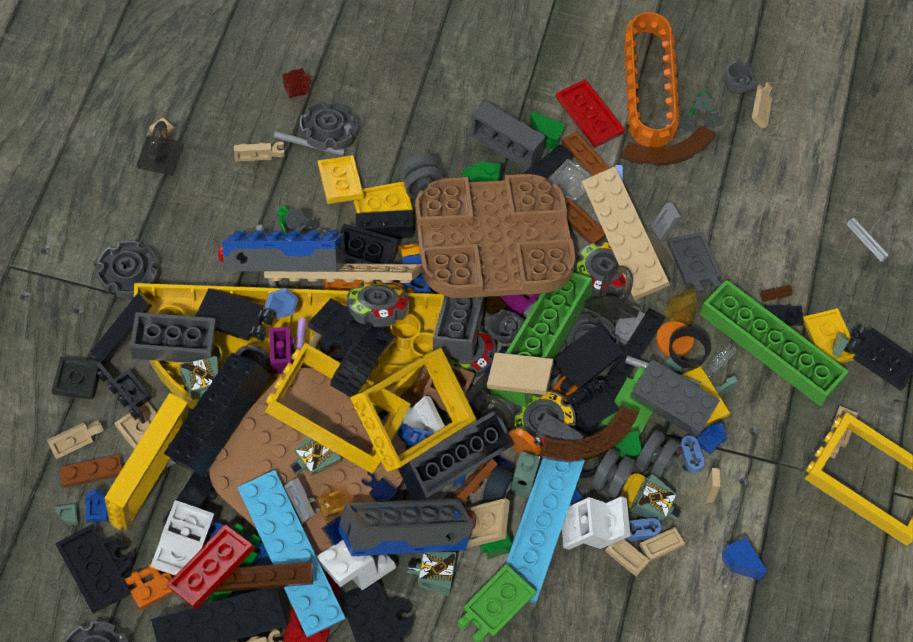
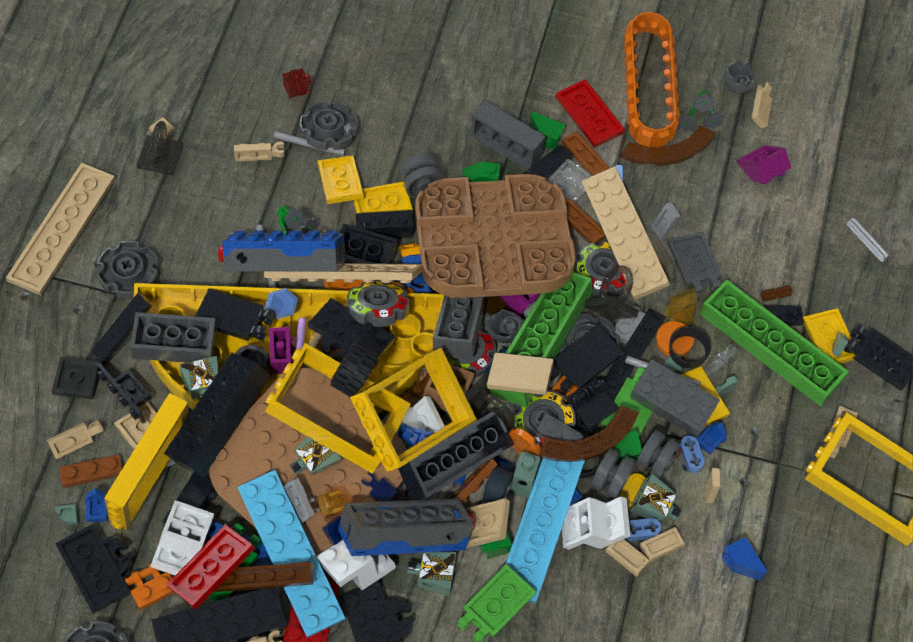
none -> tan plate [6,163,115,296]
none -> magenta slope [737,145,791,184]

